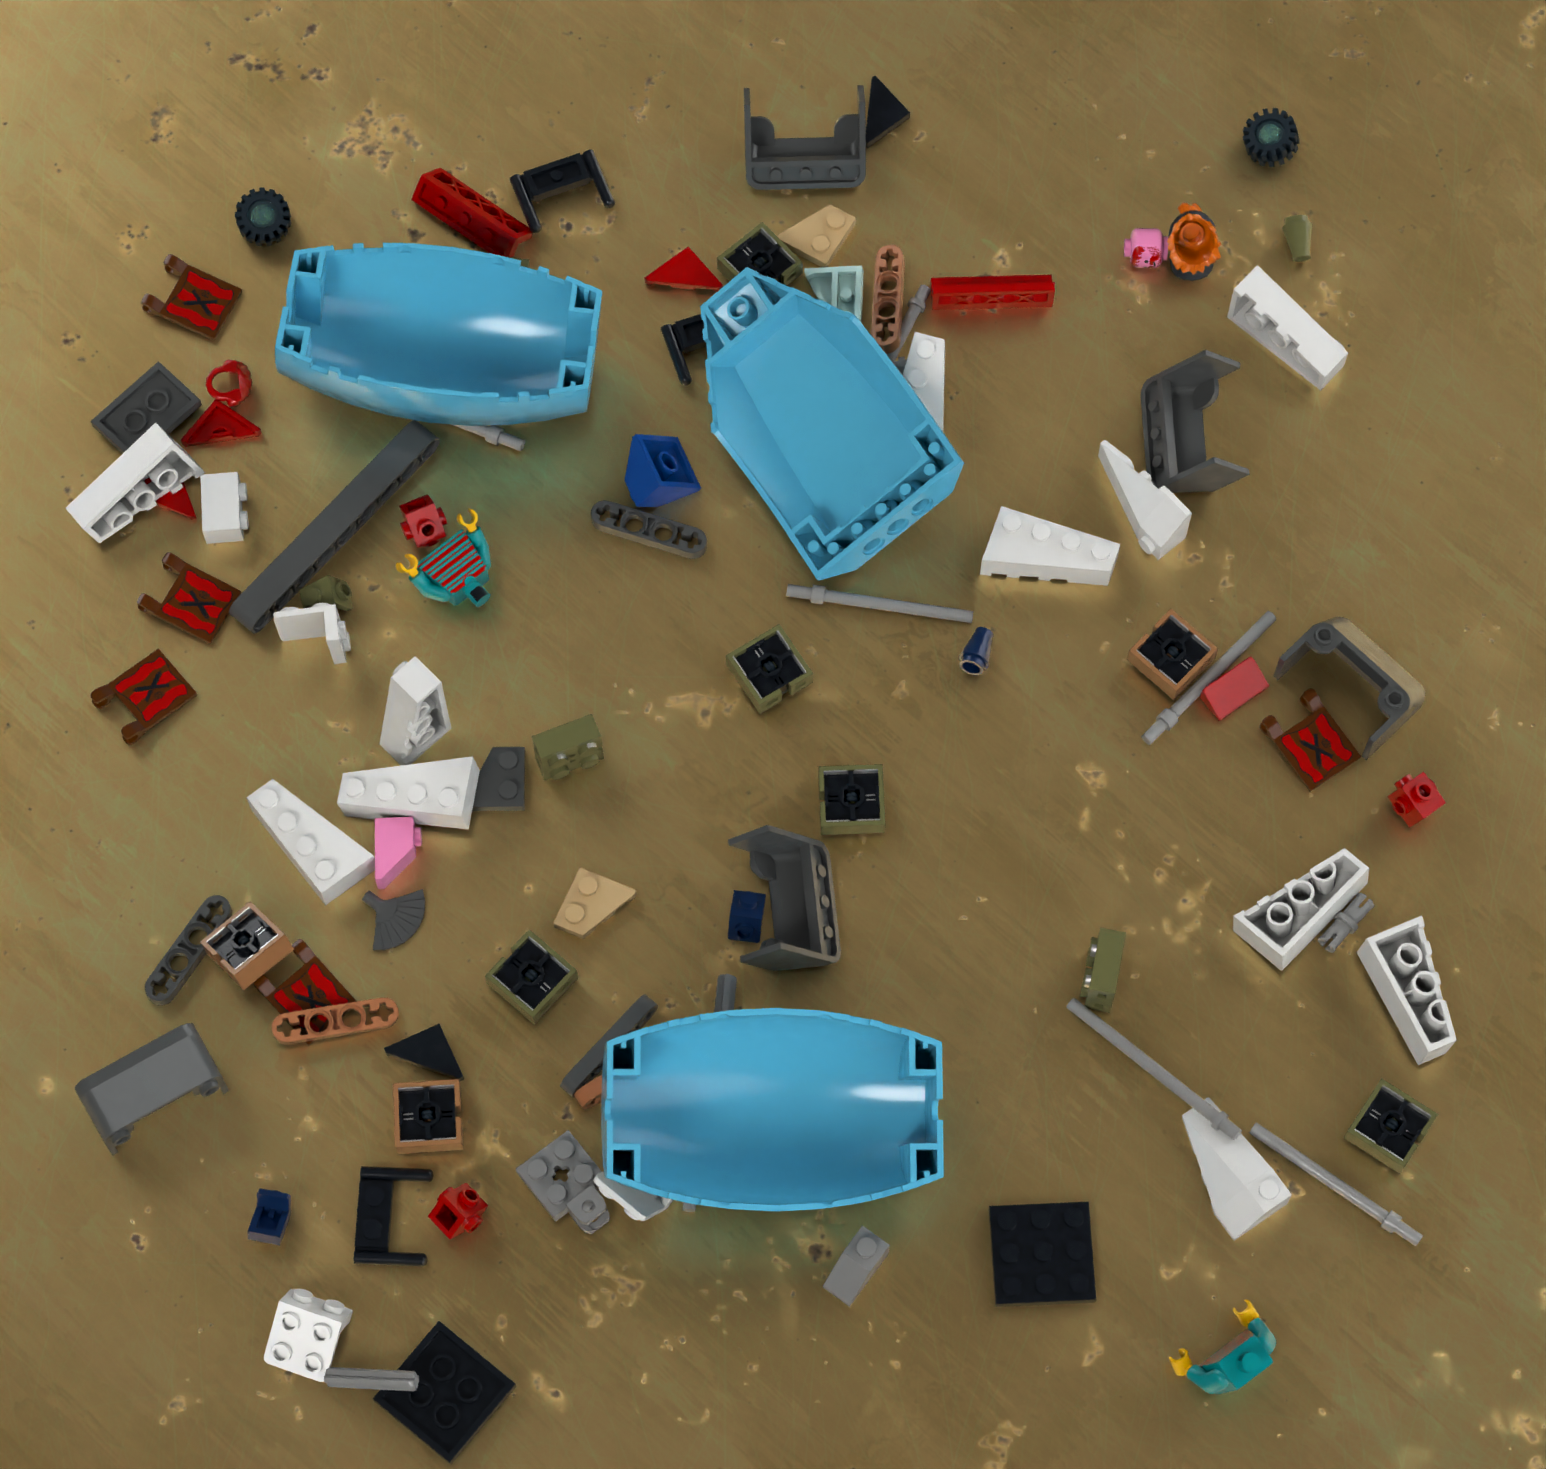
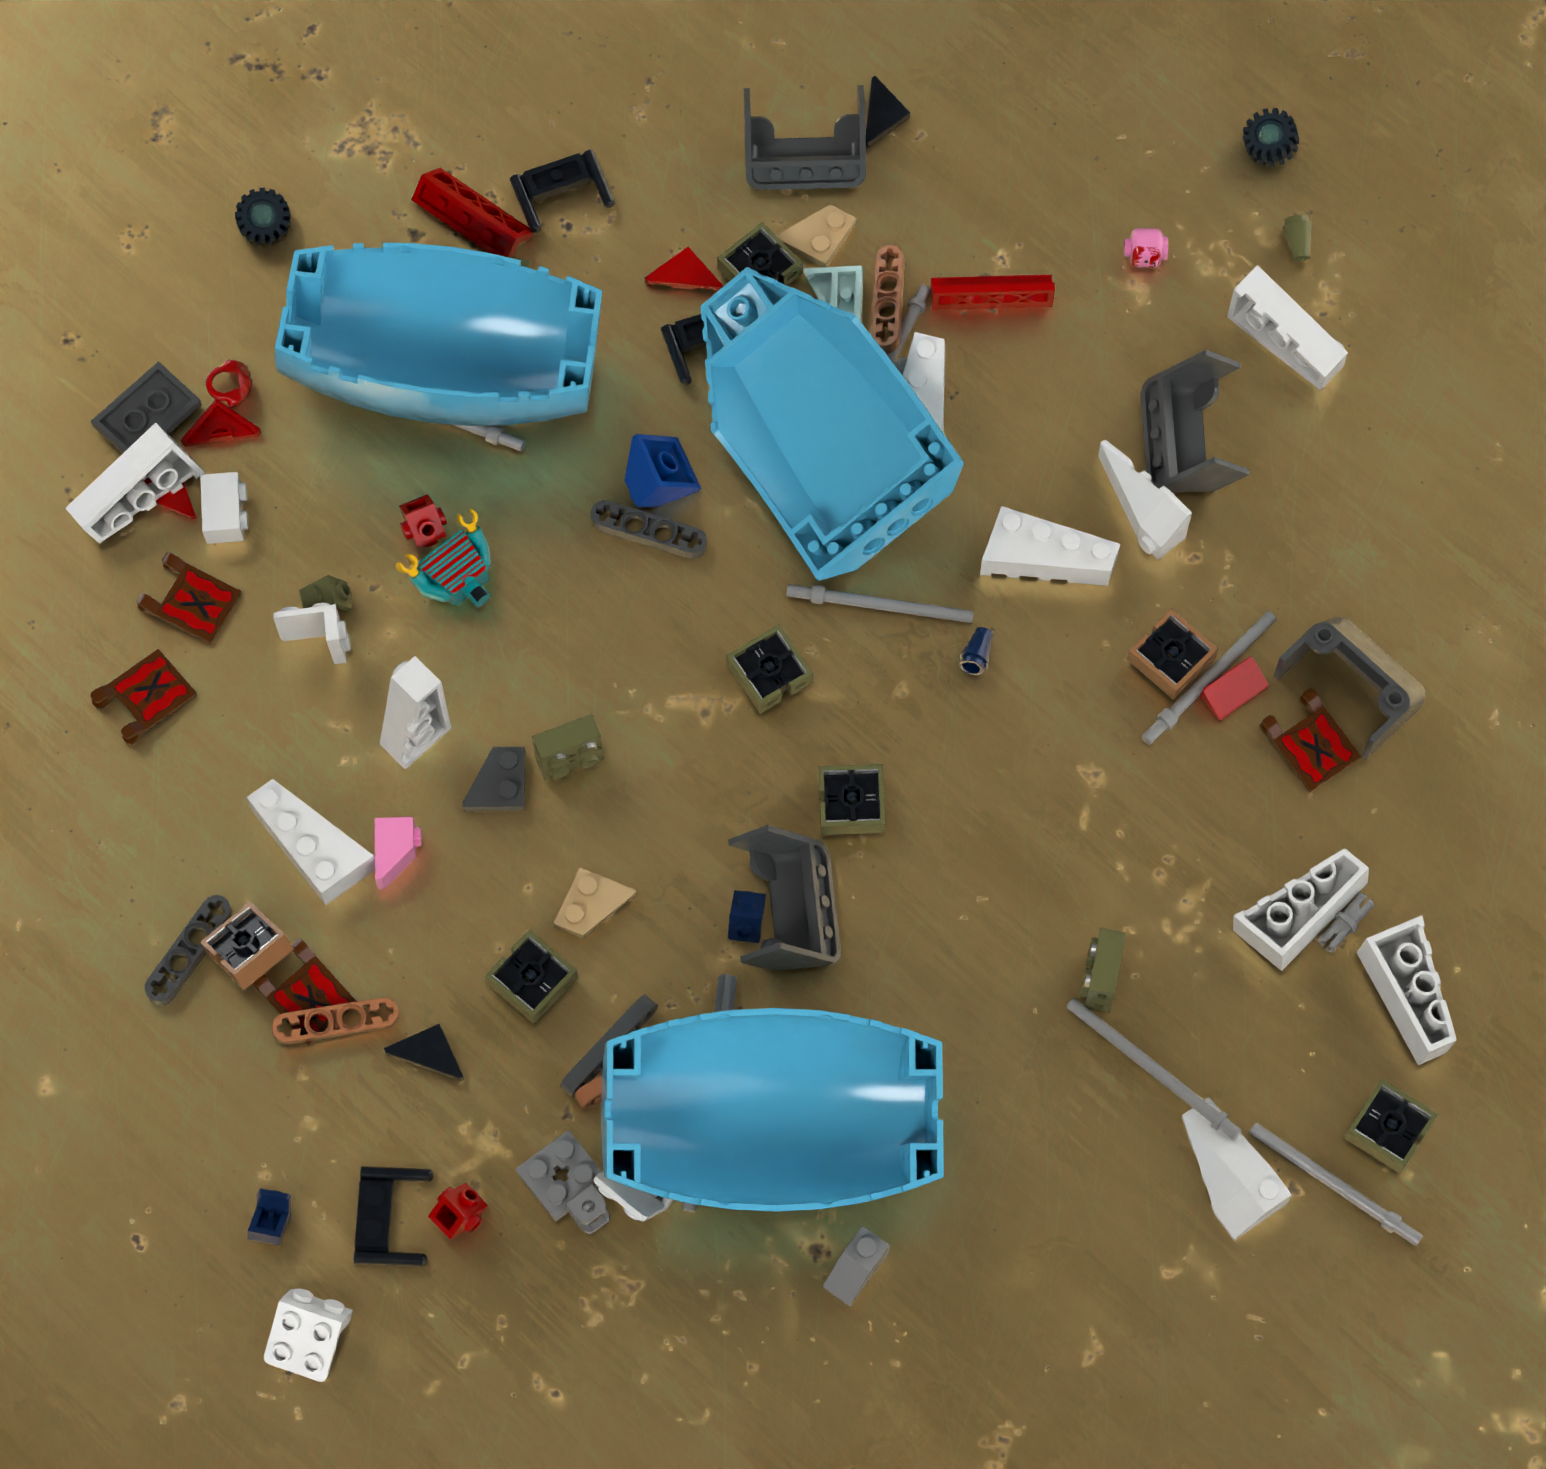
dark grey windscreen [75,1023,229,1156] -> none
flag [141,254,242,341] -> none
dark grey beam [229,420,440,634] -> none
light grey axle [324,1367,419,1391] -> none
white wedge [337,756,480,830] -> none
dark grey hand [362,889,425,950] -> none
black plate [373,1321,517,1465] -> none
piece [393,1079,463,1154] -> none
black plate [989,1202,1096,1307] -> none
orange hair [1167,202,1221,281] -> none
teal torso [1169,1299,1276,1394] -> none
red brick [1387,772,1446,828] -> none

